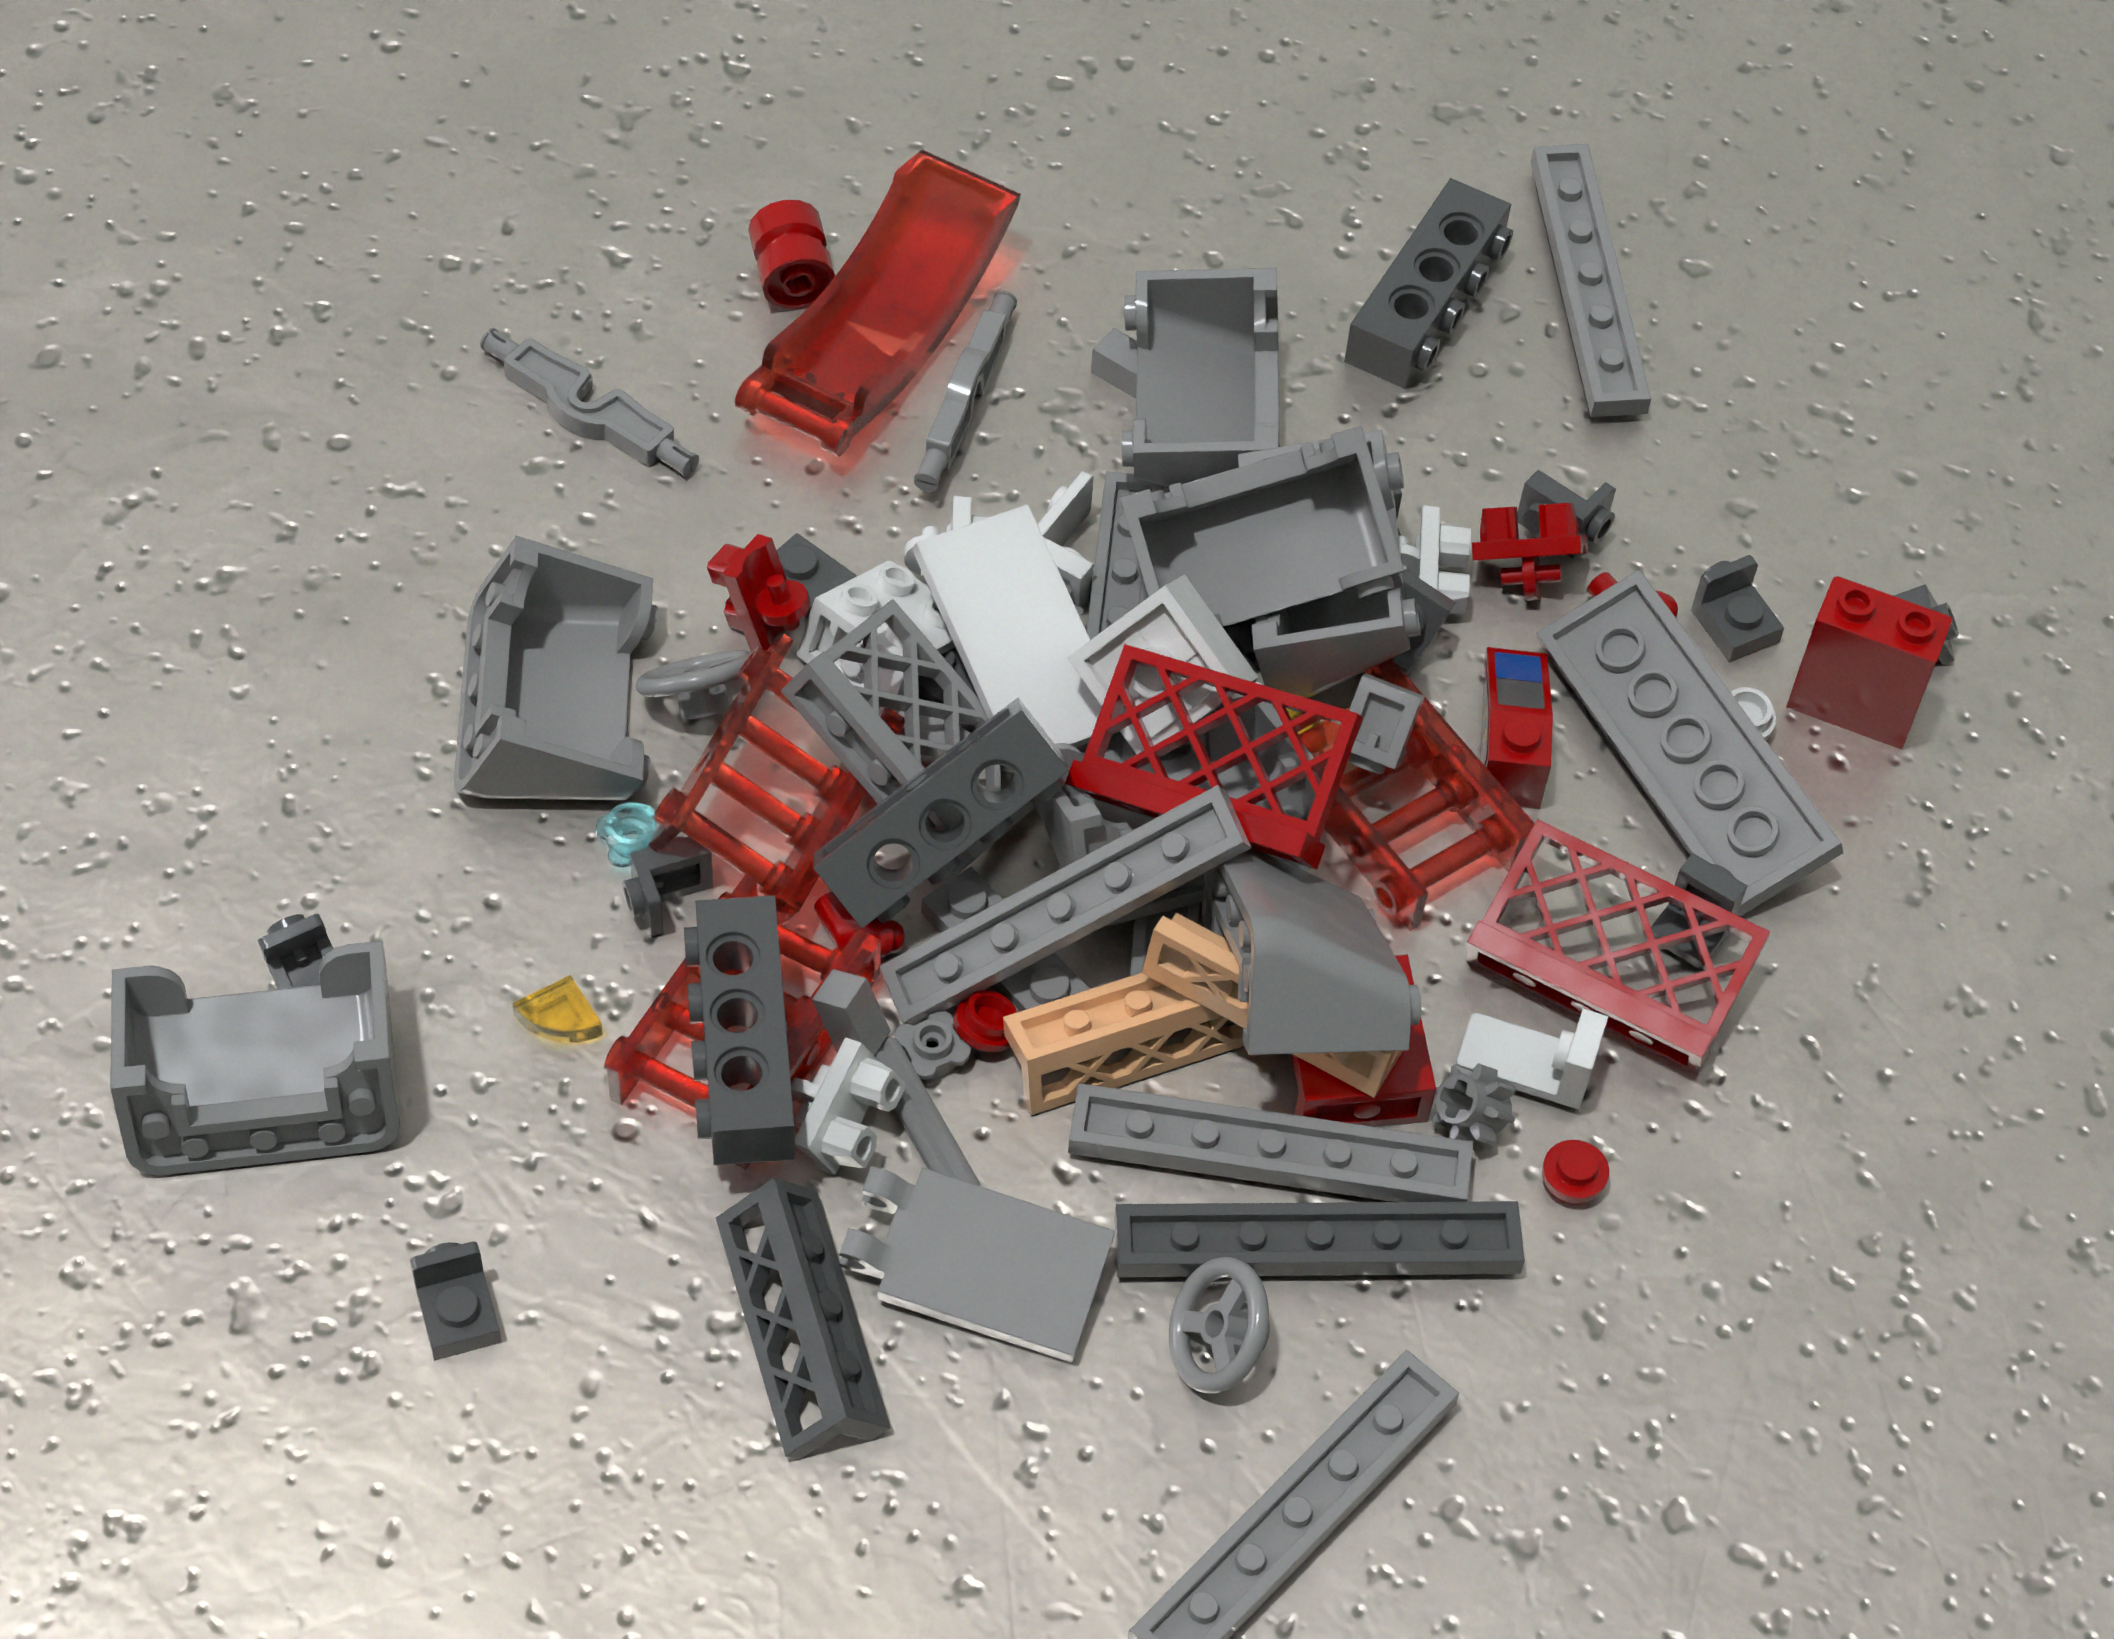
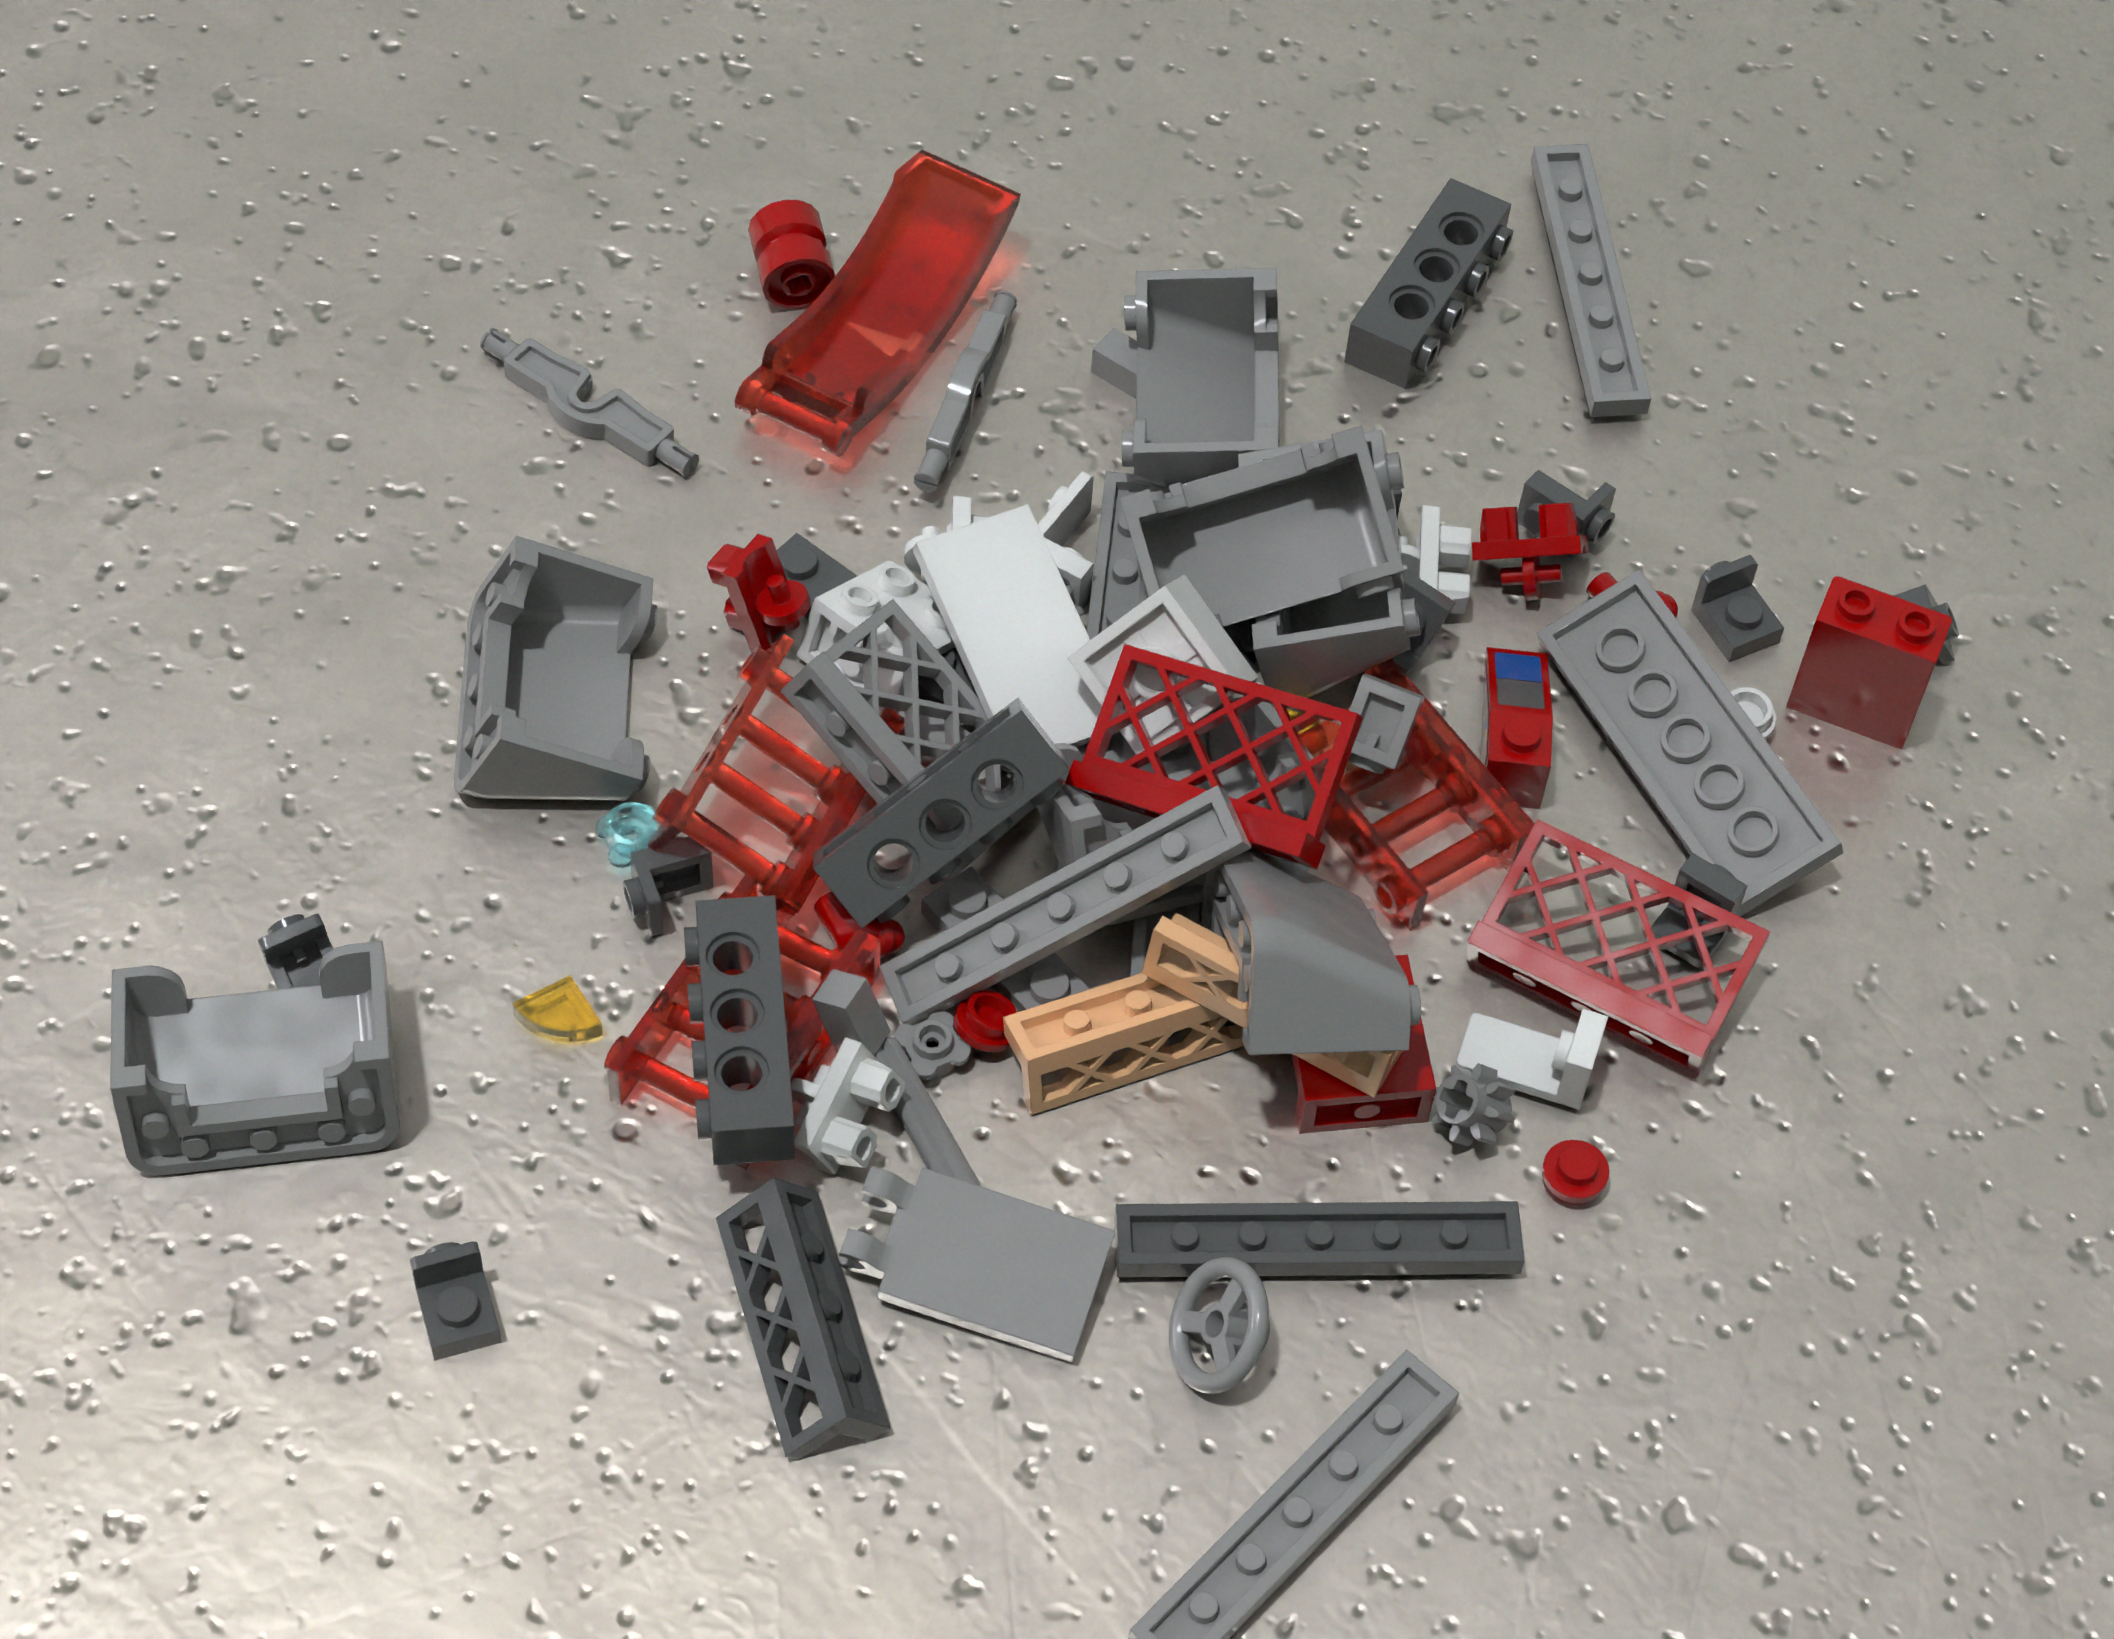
light grey piece [636,650,758,719] -> none
light grey plate [1068,1083,1473,1202] -> none

